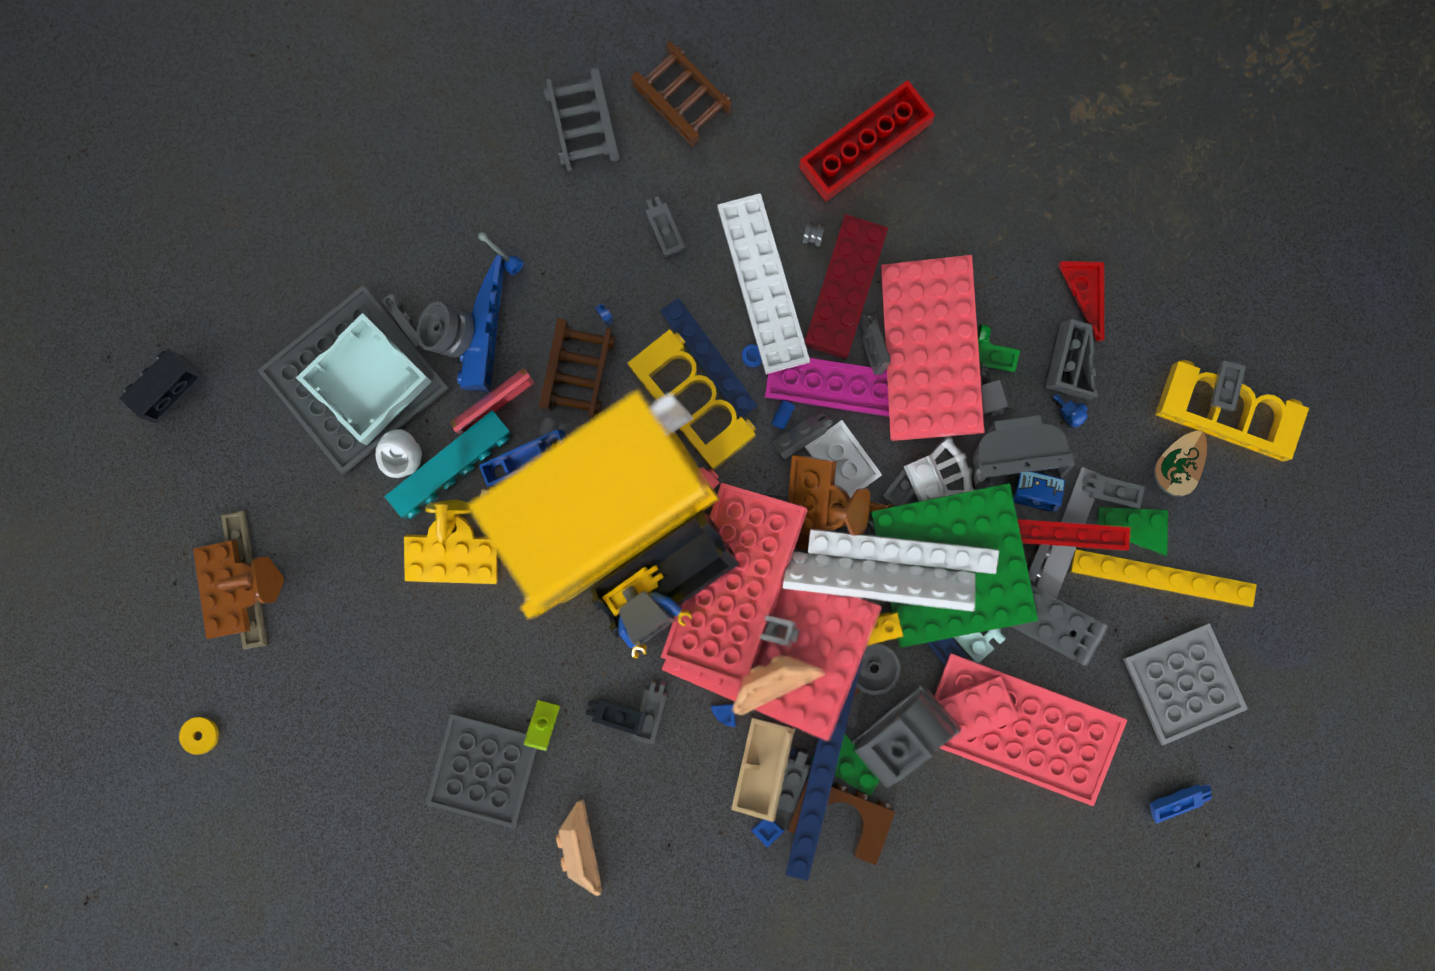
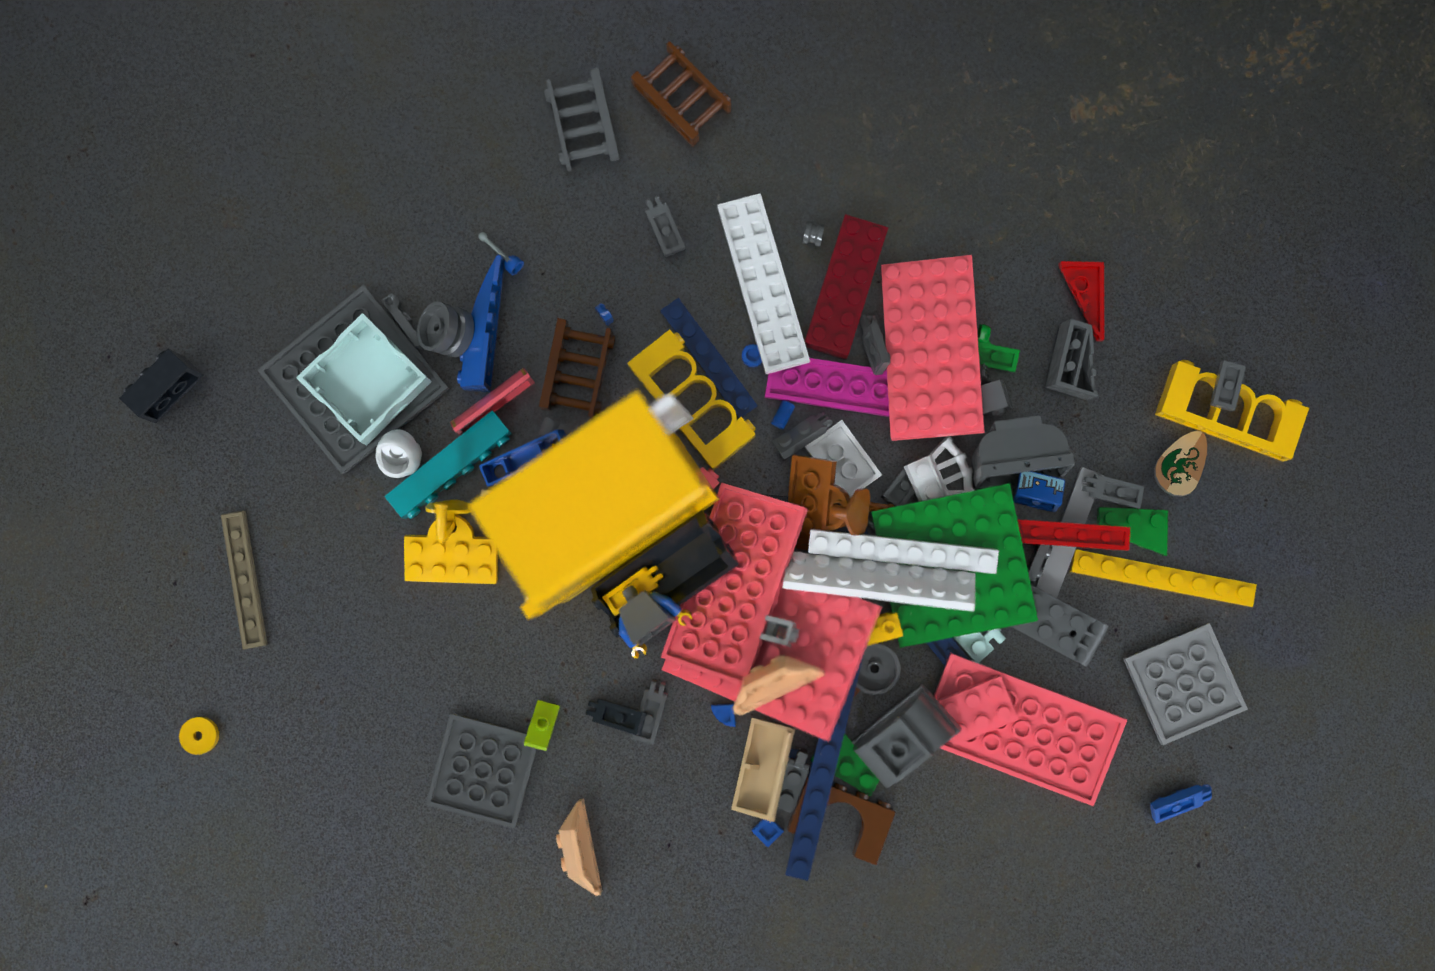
dark orange plate [193,540,284,639] -> none
red brick [799,80,935,202] -> none
blue piece [1053,394,1088,427] -> none

